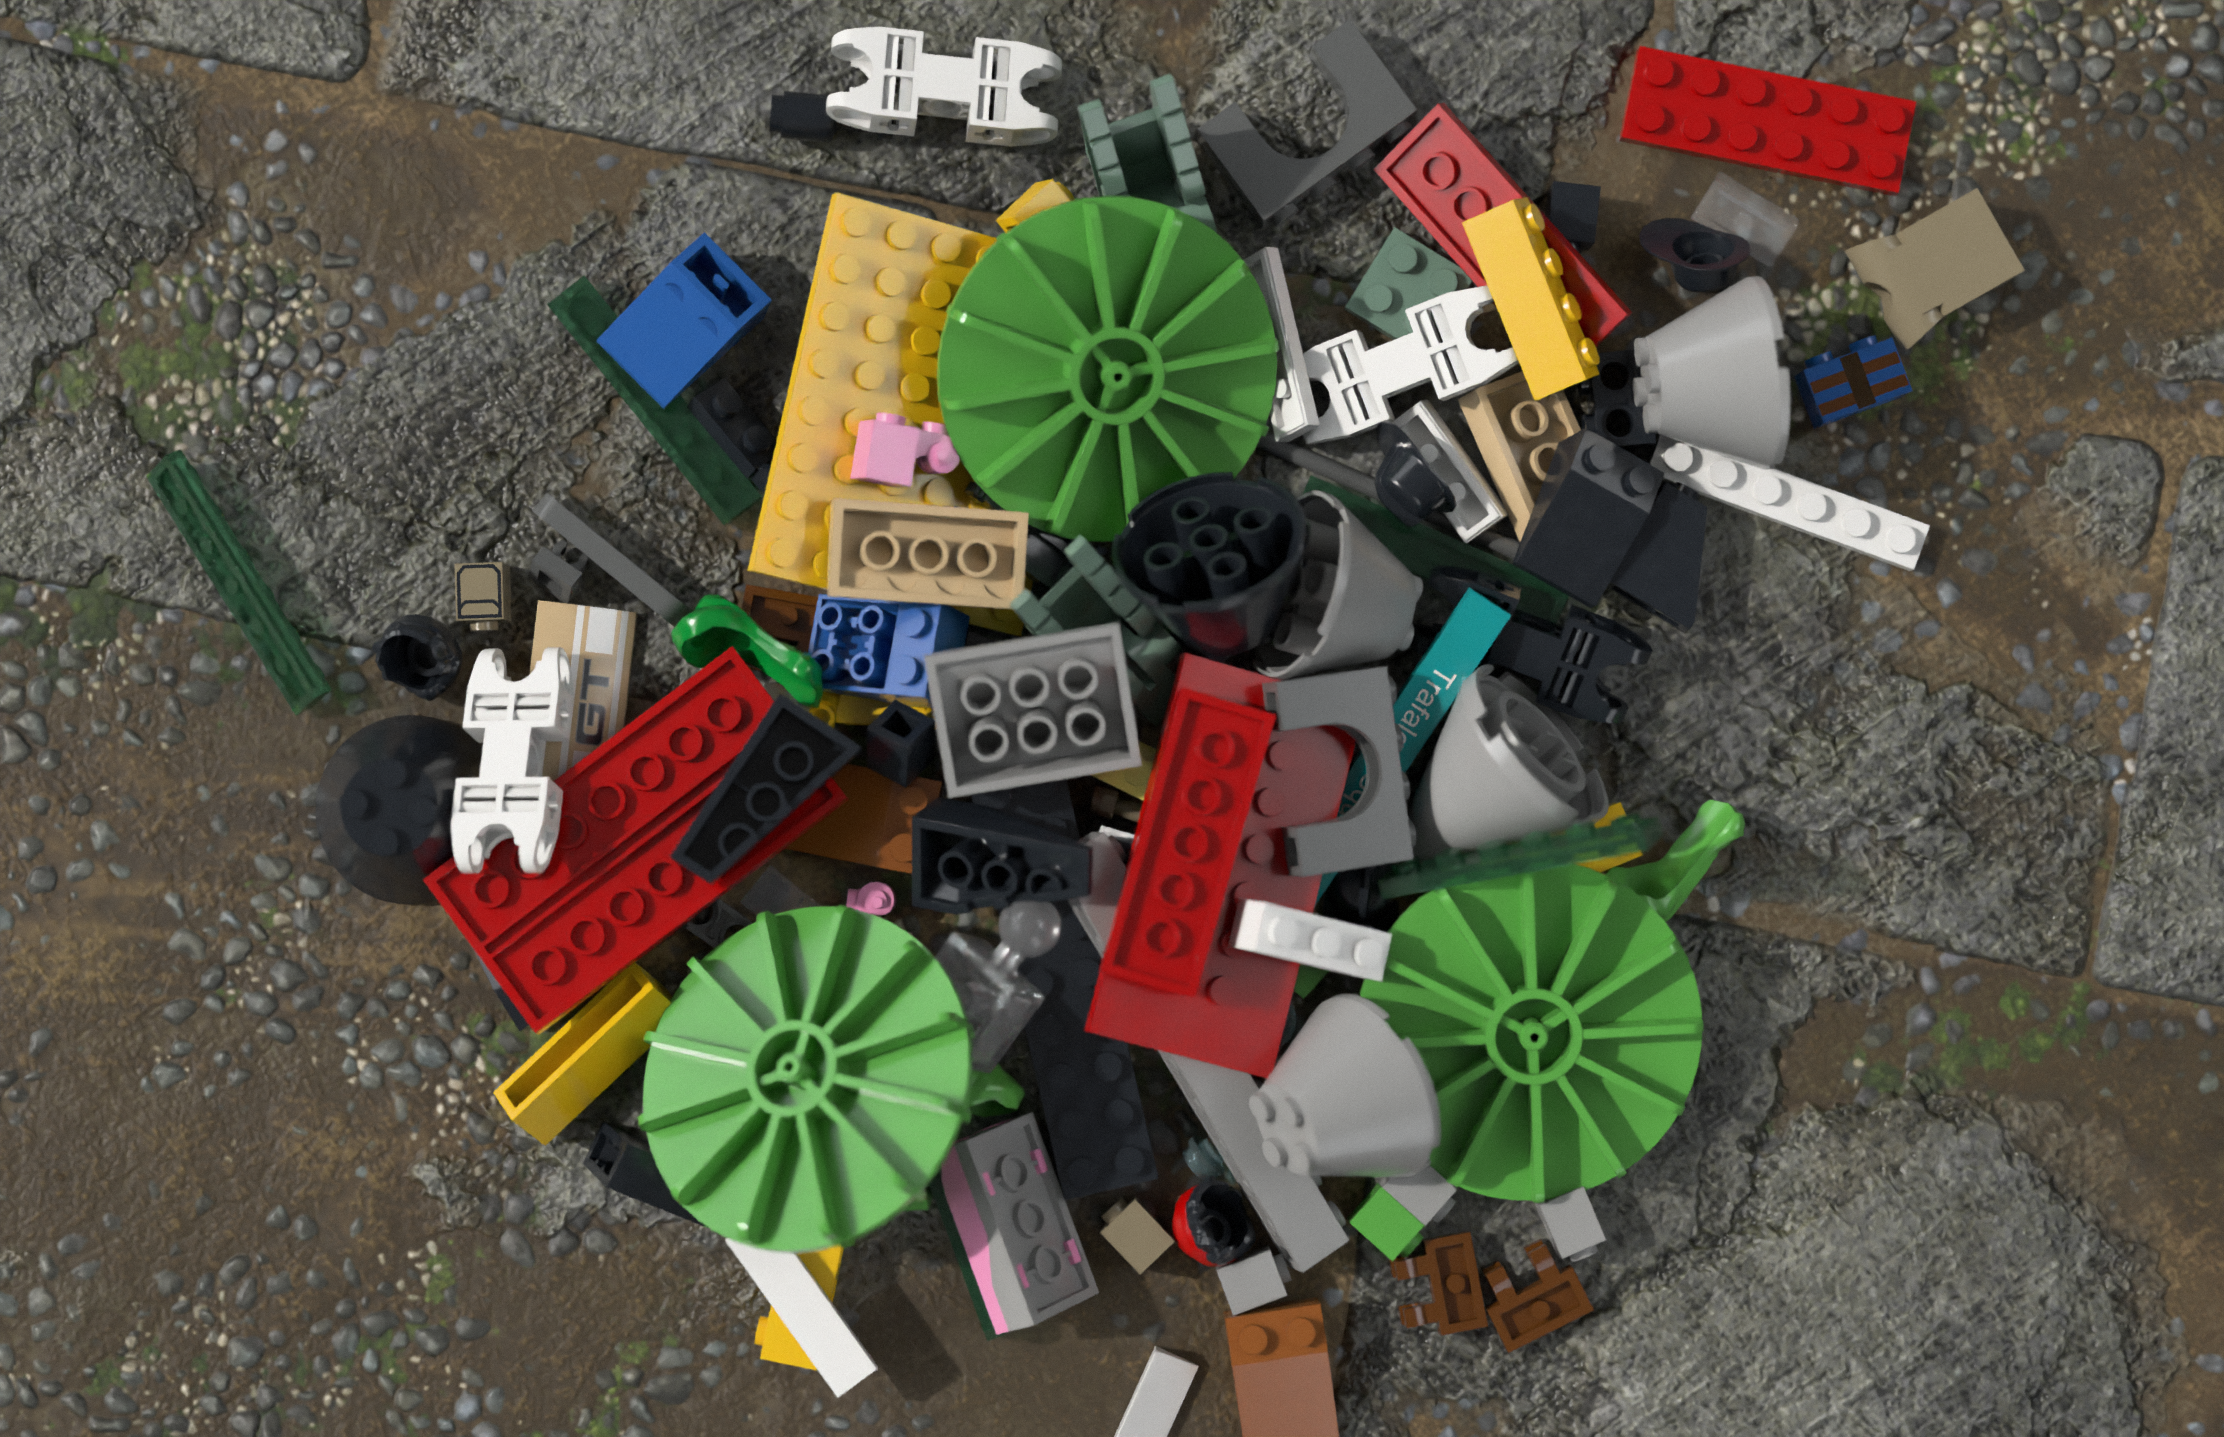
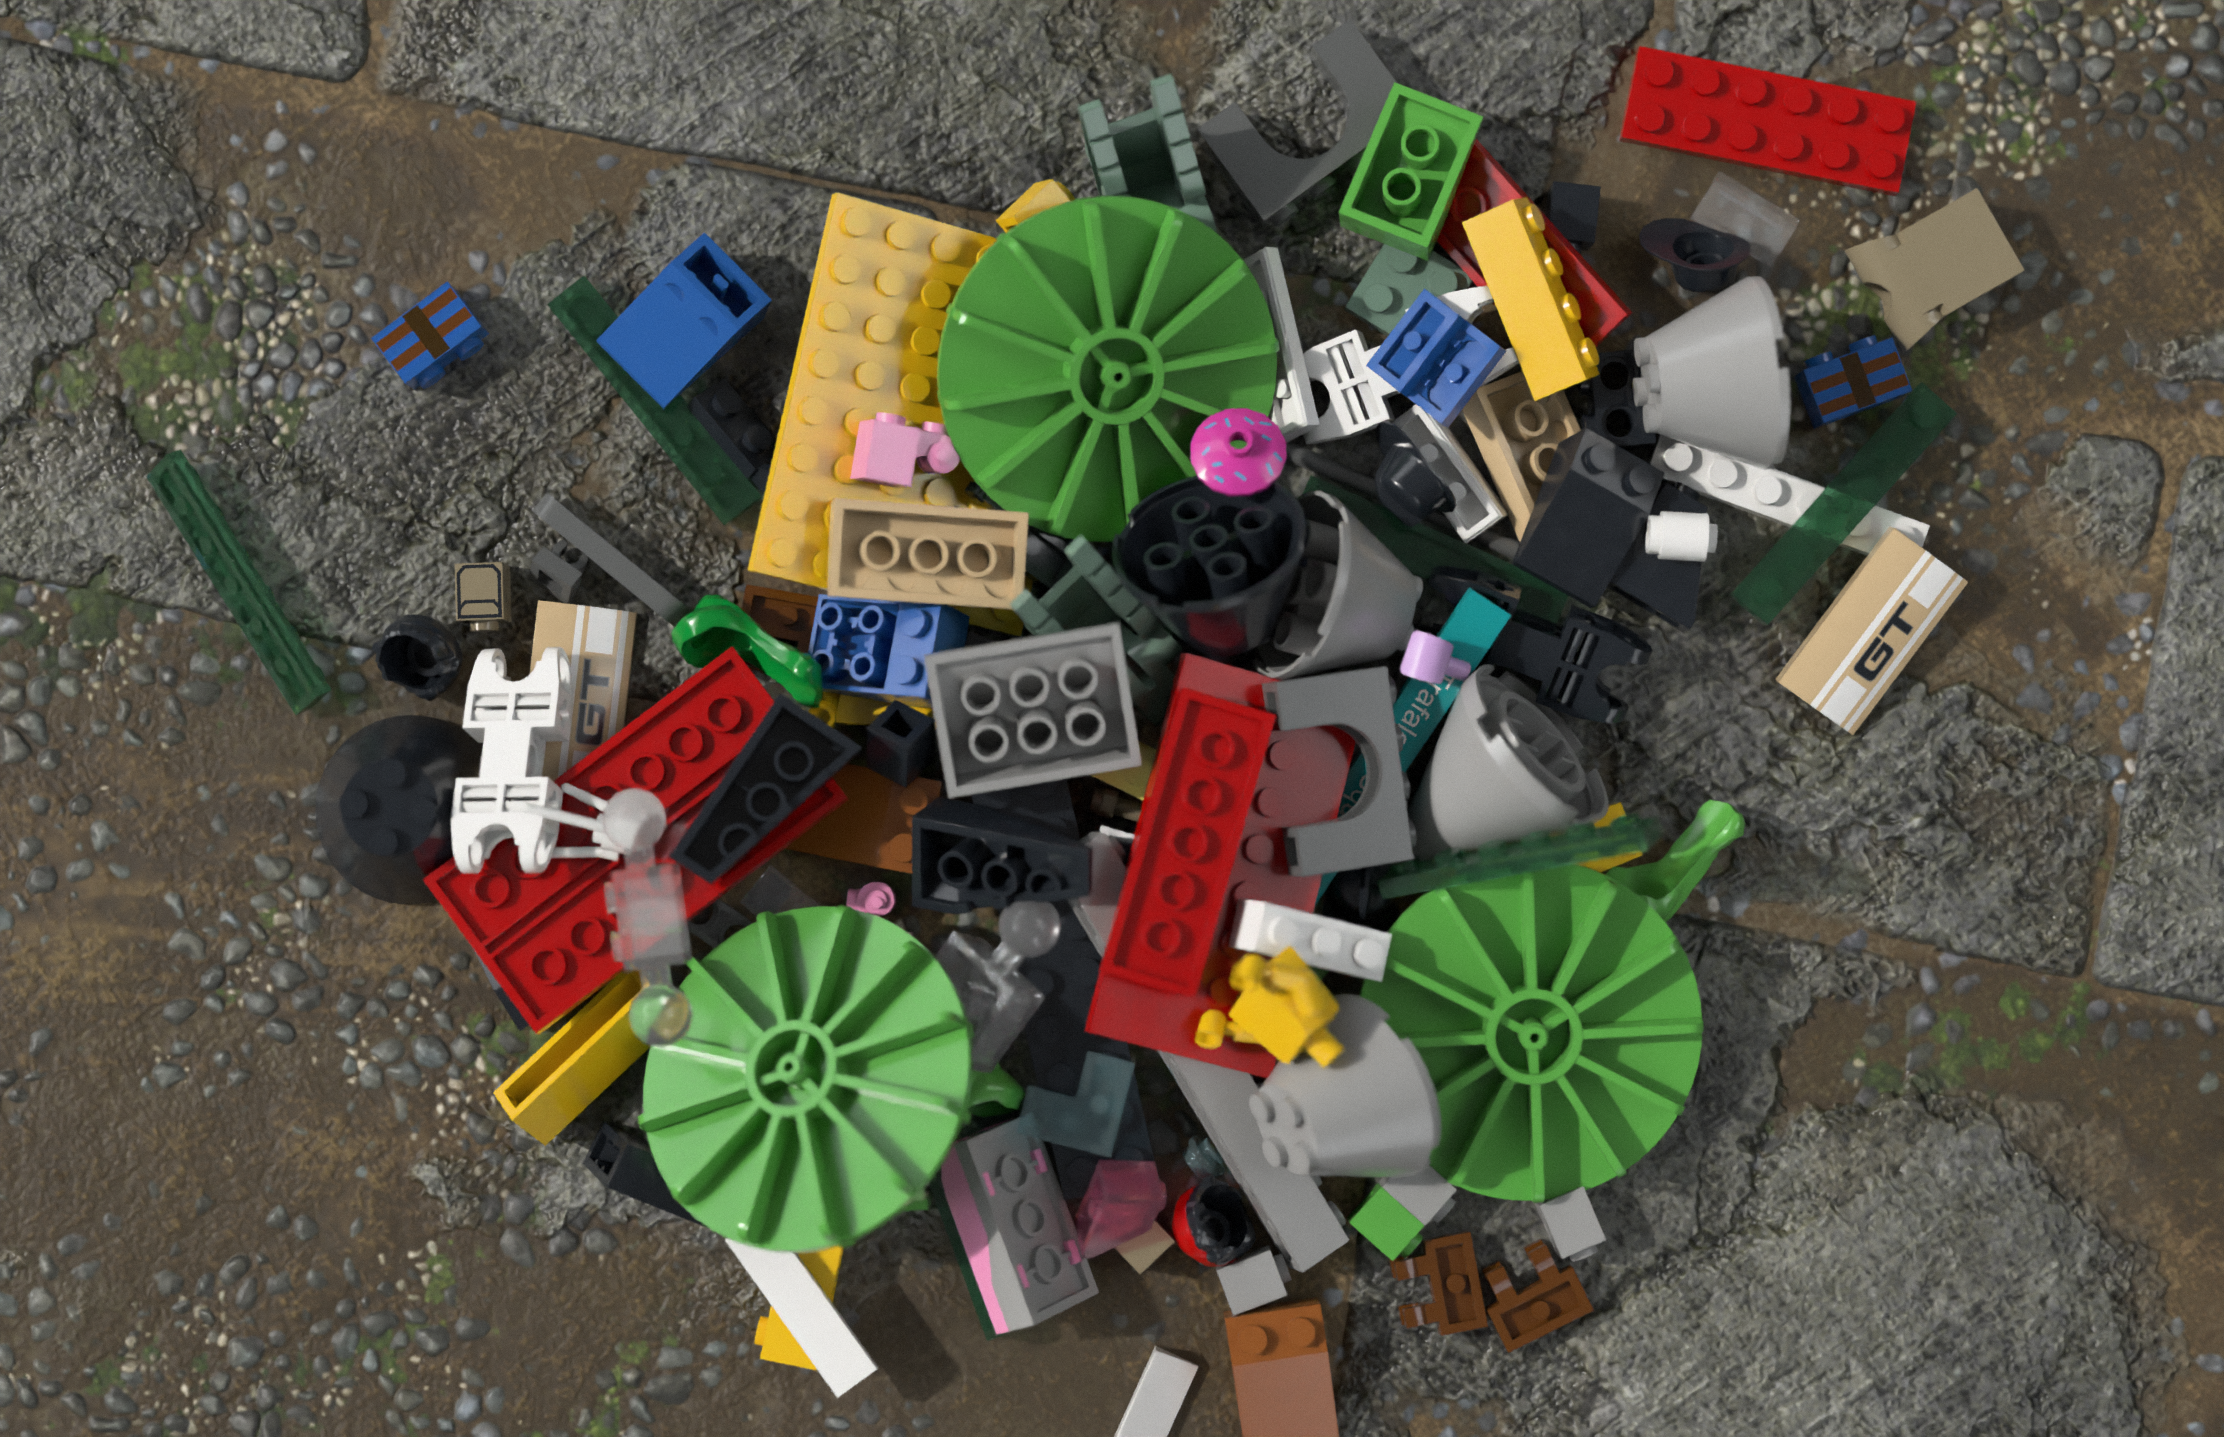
black piece [769,91,894,143] -> none
white piece [826,26,1062,146] -> none
none -> brick [371,281,489,390]
none -> white plant [521,783,640,861]
none -> clear brick [603,788,693,1047]
none -> clear light blue tile [1017,1050,1135,1158]
none -> clear pink slope [1074,1160,1167,1258]
none -> dark pink dish [1191,408,1286,497]
none -> yellow torso [1195,945,1345,1069]
none -> bright green slope [1339,82,1483,261]
none -> blue slope [1366,288,1507,428]
none -> lavender piece [1400,631,1471,684]
none -> white brick [1645,511,1718,562]
none -> clear green plate [1729,382,1957,626]
none -> tan slope [1776,526,1968,735]

